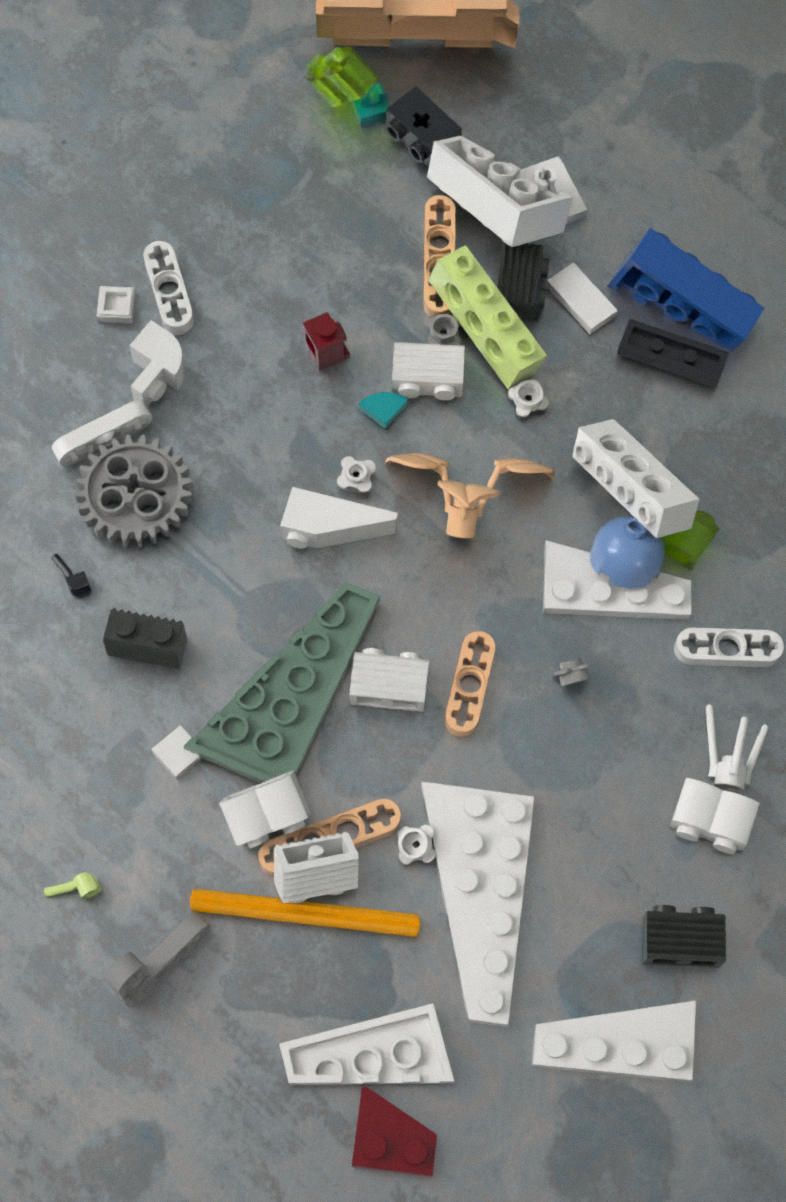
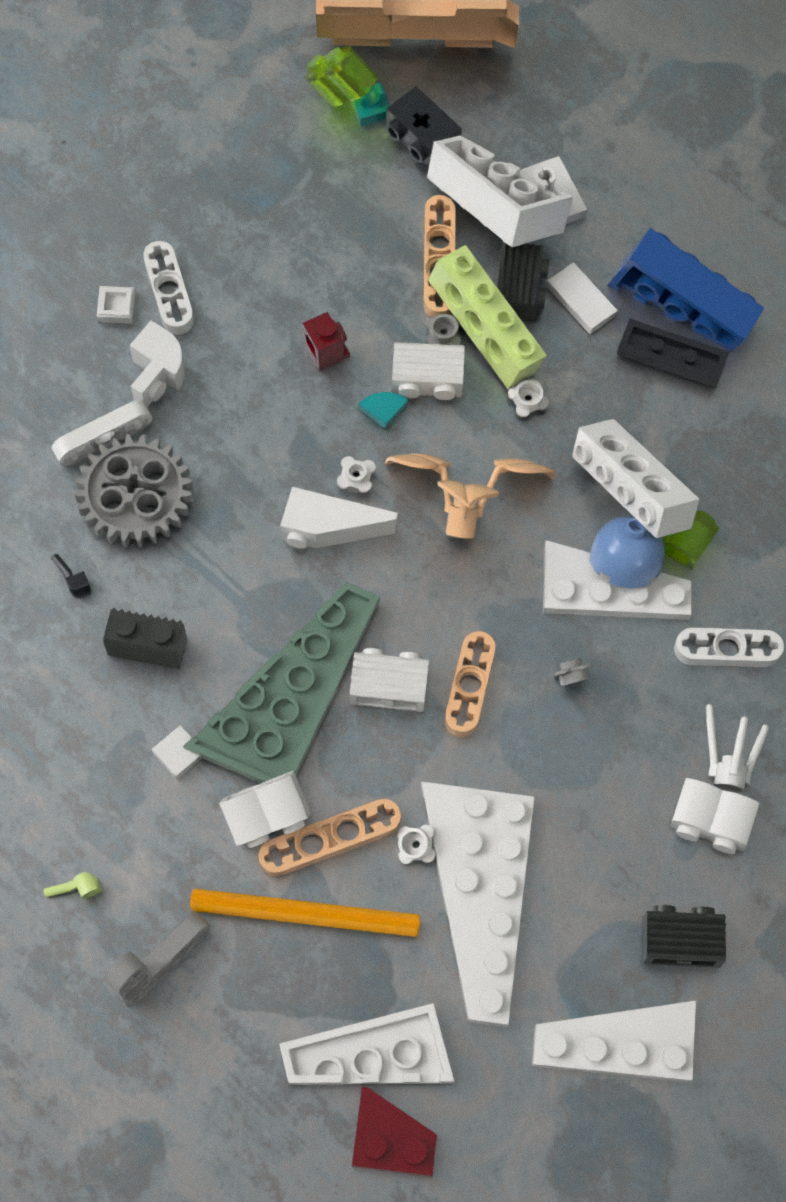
white brick [274,832,359,903] -> none

